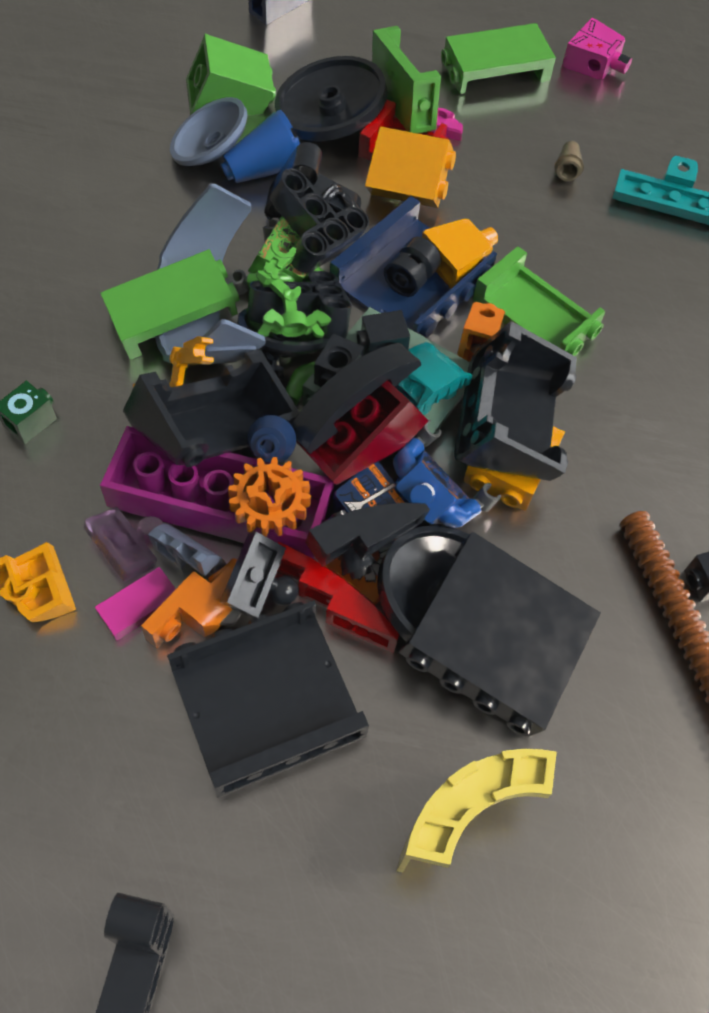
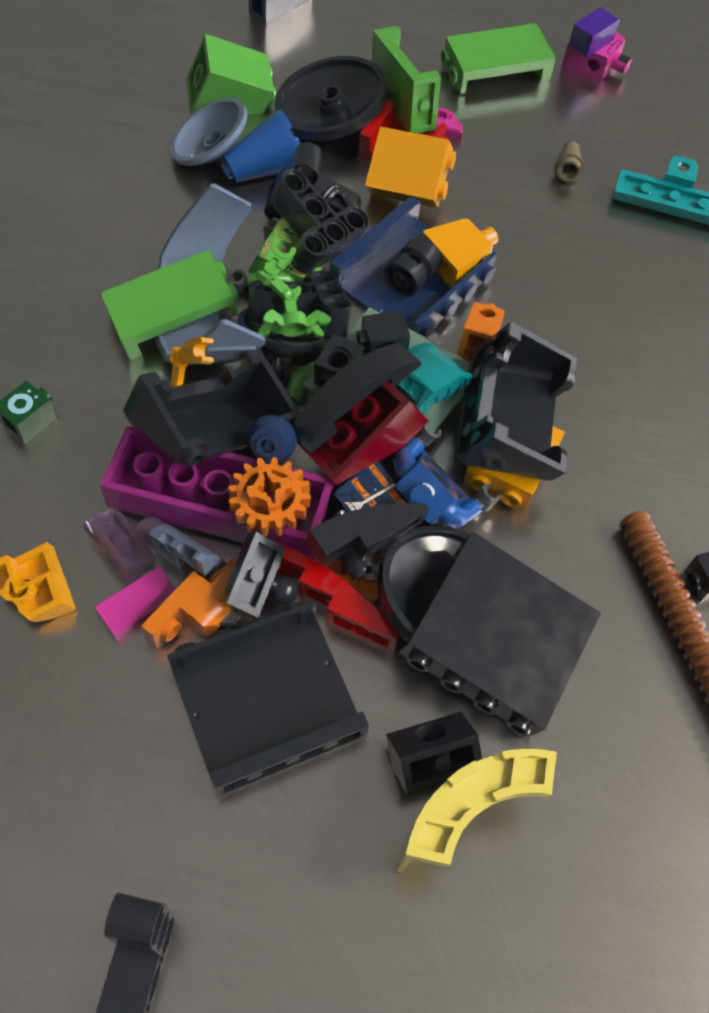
bright green panel [473,246,606,356] -> none
none -> black brick [386,712,482,794]
none -> dark purple piece [569,7,620,57]

